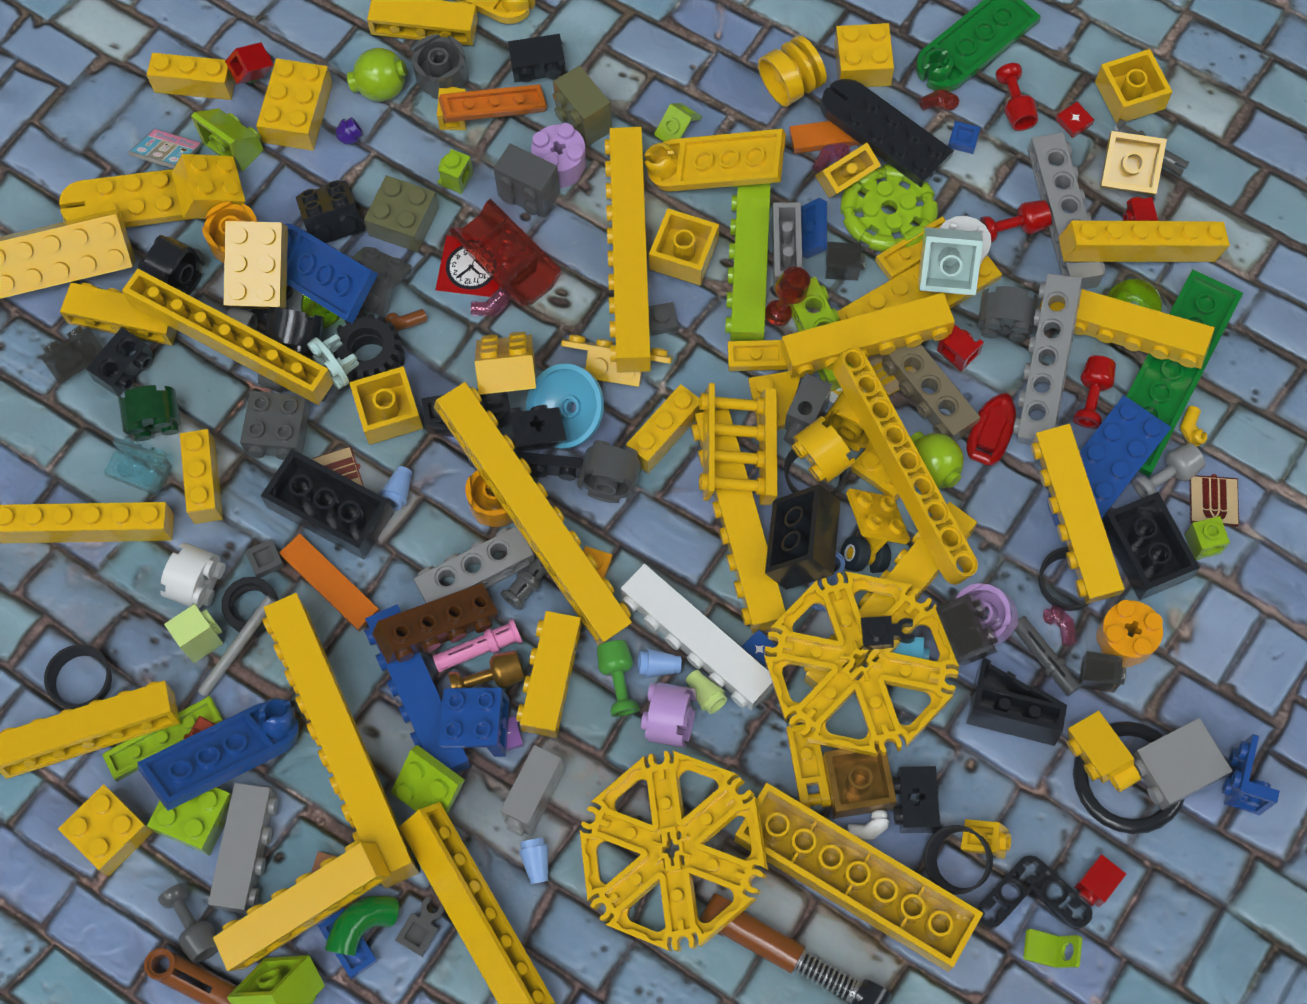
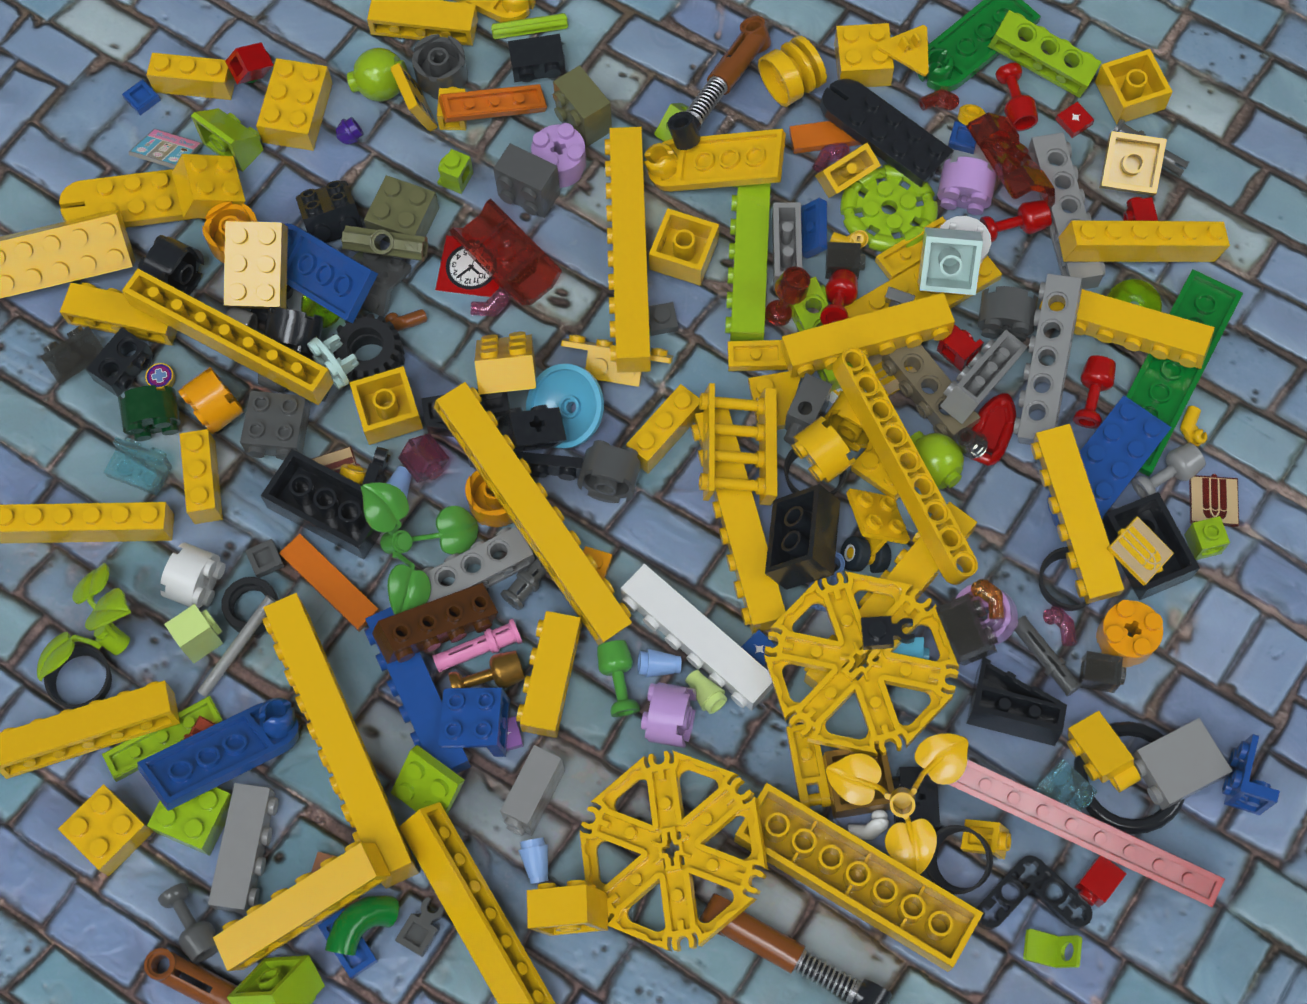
none -> lime plant [37,563,131,682]
none -> blue tile [122,79,161,115]
none -> tile [145,363,176,391]
none -> light orange brick [178,367,245,434]
none -> yellow tile [339,464,367,484]
none -> olive piece [341,226,428,261]
none -> black plate [361,446,391,486]
none -> bright green plant [361,482,478,615]
none -> yellow tile [391,63,438,132]
none -> clear pink brick [398,433,449,483]
none -> lime axle [491,13,568,39]
none -> yellow brick [527,880,608,936]
none -> piece [667,16,771,150]
none -> red piece [820,269,858,325]
none -> yellow plant [826,733,969,874]
none -> yellow arm [830,230,869,252]
none -> yellow piece [877,25,929,76]
none -> dark grey plate [885,287,915,307]
none -> plate [927,759,1225,907]
none -> lavender brick [937,157,997,215]
none -> light grey brick [940,330,1028,424]
none -> yellow tile [957,104,986,127]
none -> clear smoke cone [957,428,988,459]
none -> clear red piece [966,112,1055,207]
none -> clear orange arm [971,579,1004,619]
none -> lime brick [988,10,1101,98]
none -> clear light blue bracket [1034,759,1097,811]
none -> piece [1107,516,1174,586]

